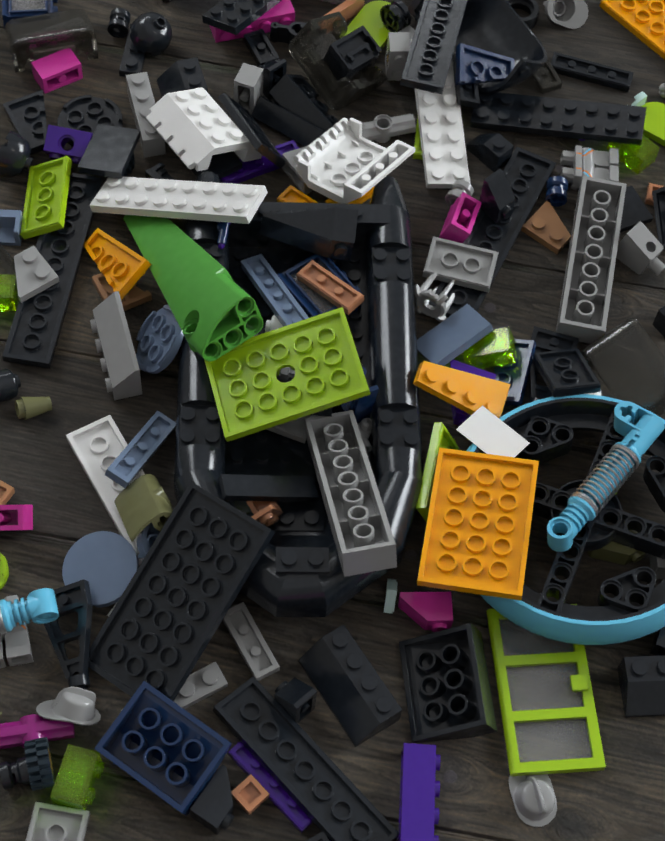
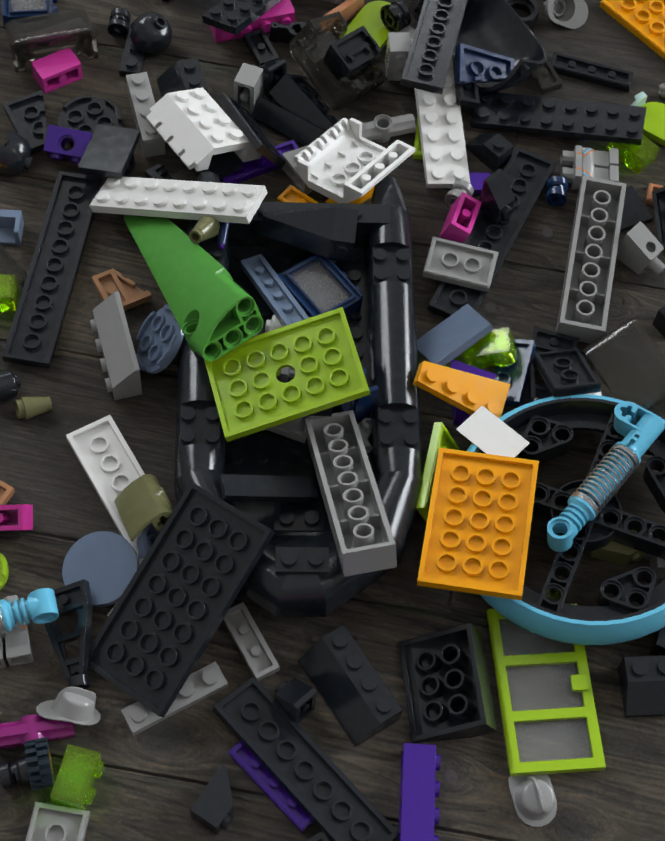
light grey wing [14,245,59,303] -> none
lime tile [20,156,72,239] -> none
light orange wing [84,228,152,300] -> none
dark blue slope [94,681,232,816] -> none
sand blue plate [105,410,176,489] -> none
nougat plate [231,774,269,815] -> none
nougat bracket [246,501,283,527] -> none
nougat tile [296,260,364,315] -> none
light aqua tile [384,579,397,614] -> none
dark pink slope [398,592,453,632] -> none
light grey piece [413,273,455,322] -> none
medium nougat wing [521,201,571,254] -> none
none -> olive cone [189,216,220,244]
none -> dark purple tile [469,173,490,195]

